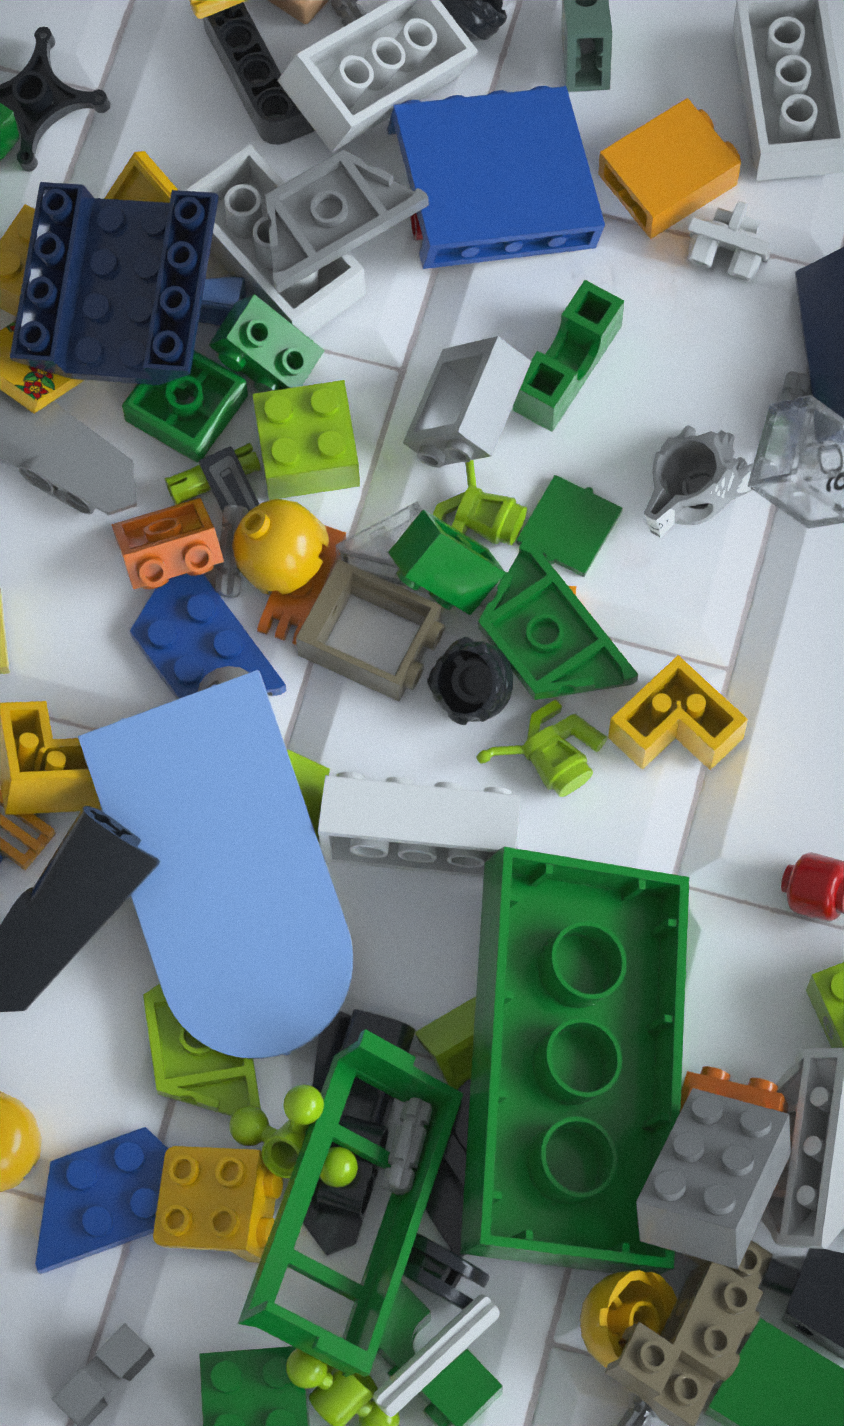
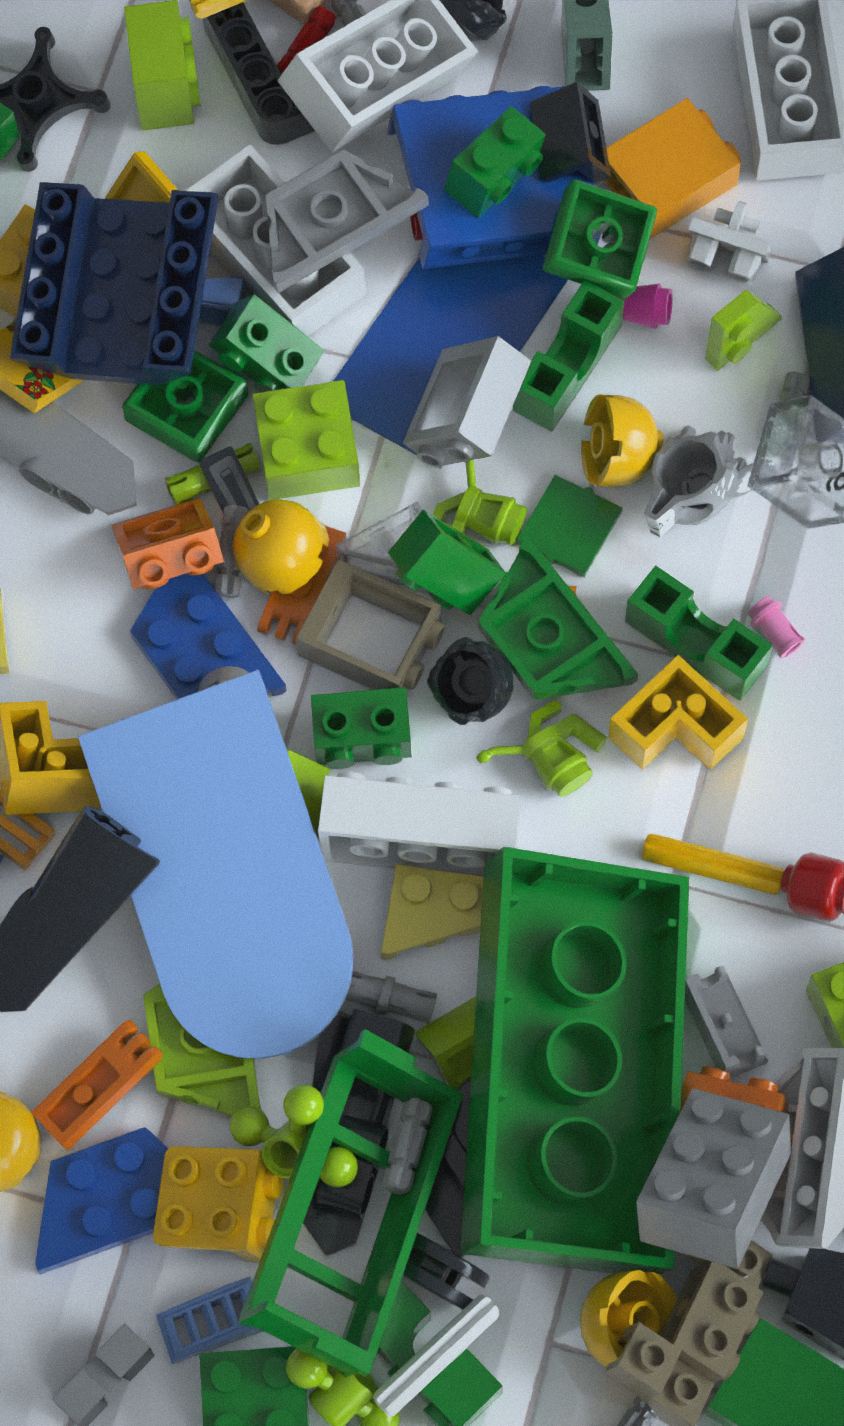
none -> orange hinge [31,1020,163,1151]
none -> lime brick [124,0,201,131]
none -> medium blue slope [156,1276,264,1364]
none -> red axle [277,6,336,75]
none -> green brick [310,687,412,769]
none -> blue piece [333,255,568,469]
none -> light grey pin [345,971,438,1024]
none -> light yellow wing [381,864,483,959]
none -> green brick [444,106,546,218]
none -> black panel [530,82,611,184]
none -> green brick [543,179,657,298]
none -> yellow cylinder [581,394,663,487]
none -> dark pink cone [617,283,673,329]
none -> green arch [625,565,773,701]
none -> yellow axle [642,833,785,895]
none -> light grey hinge [685,966,768,1078]
none -> lime wing [705,290,782,371]
none -> bright pink pin [747,596,805,659]

